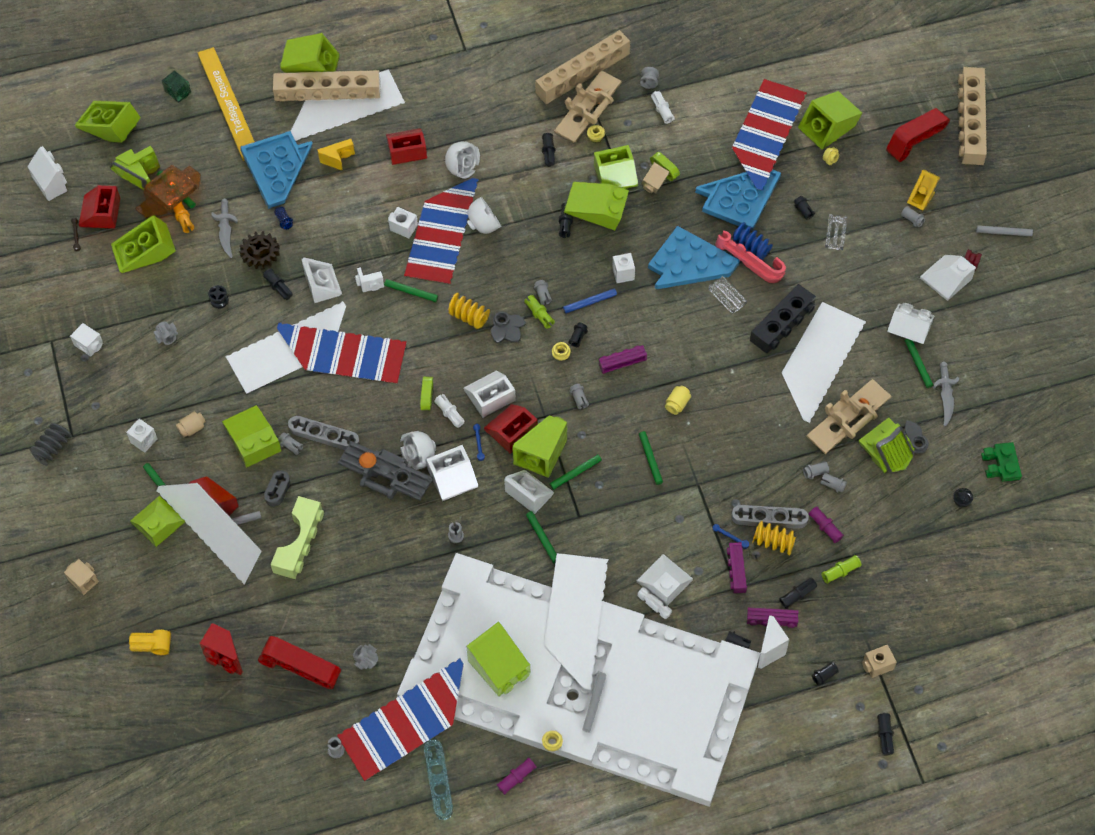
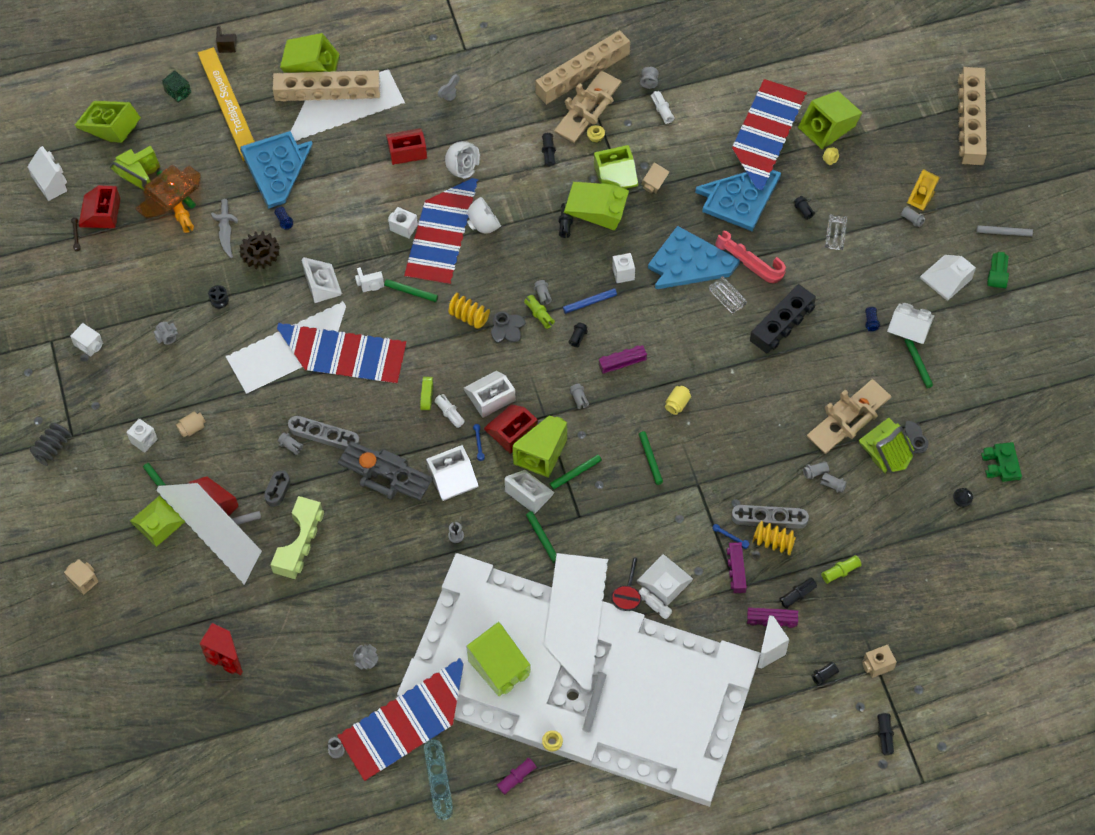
lime slope [111,215,176,273] -> none
yellow piece [129,630,171,655] -> none
lime slope [222,405,281,468] -> none
red beam [258,636,341,689] -> none
black axle [263,269,293,300] -> none
yellow slope [317,139,355,170] -> none
white cylinder [400,431,436,470] -> none
light yellow plate [552,342,571,361] -> none
lime beam [650,152,680,181] -> none
black pin [725,631,751,649] -> none
blue piece [732,222,773,260] -> none
white sticker [782,302,866,423] -> none
magenta pin [808,506,844,543] -> none
red beam [886,108,950,162] -> none
light grey piece [933,362,959,426] -> none
dark red wheel [964,249,982,271] -> none
none -> dark brown panel [216,26,237,53]
none -> light grey piece [438,74,460,101]
none -> piece [611,557,641,611]
none -> clear blue pin [865,307,880,332]
none -> green piece [987,252,1009,289]

